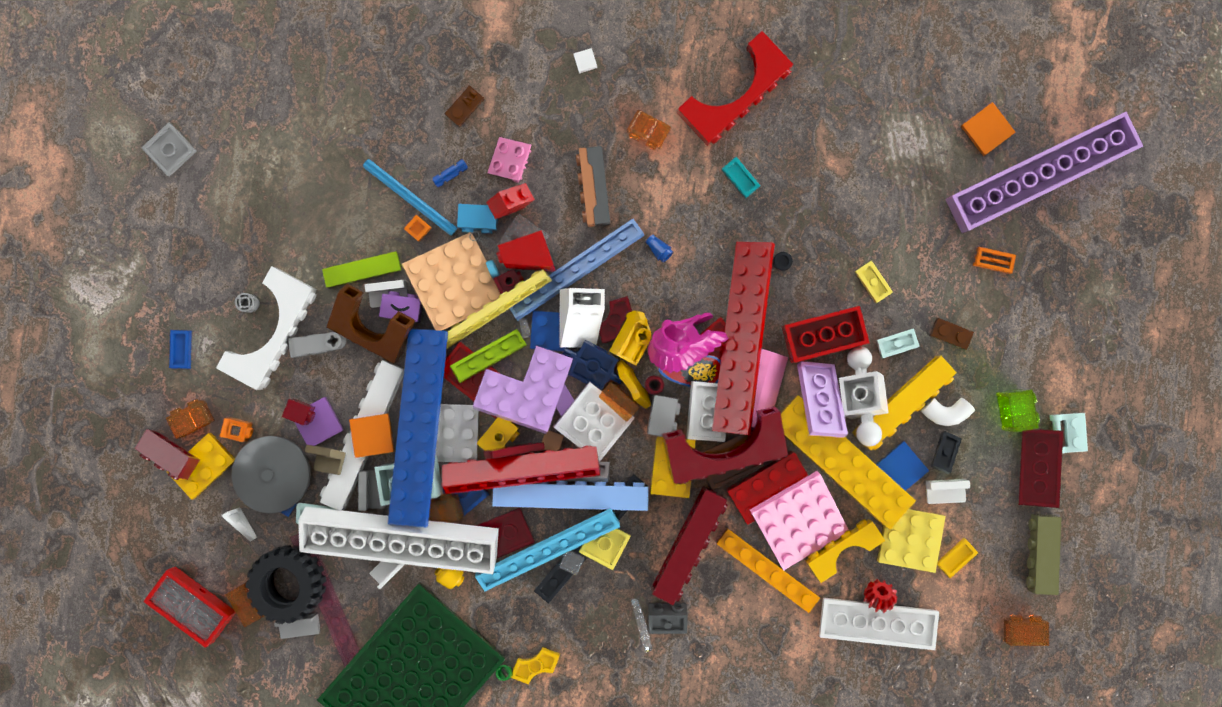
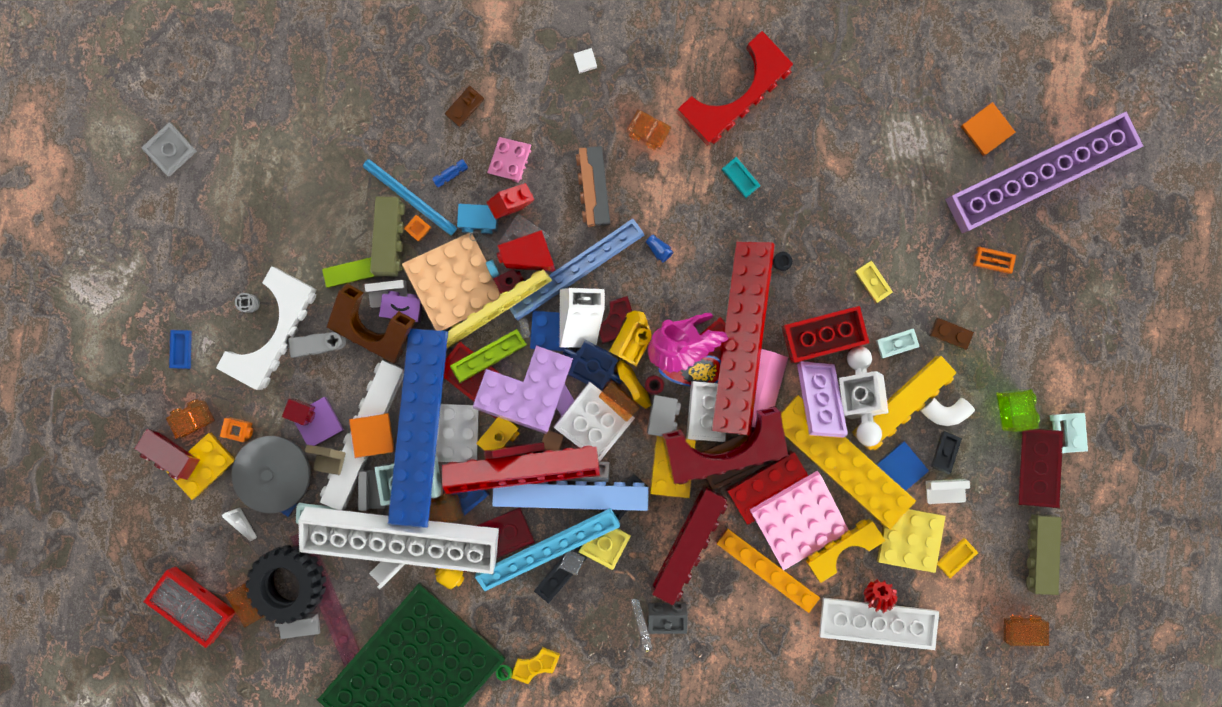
none -> olive brick [370,197,405,277]

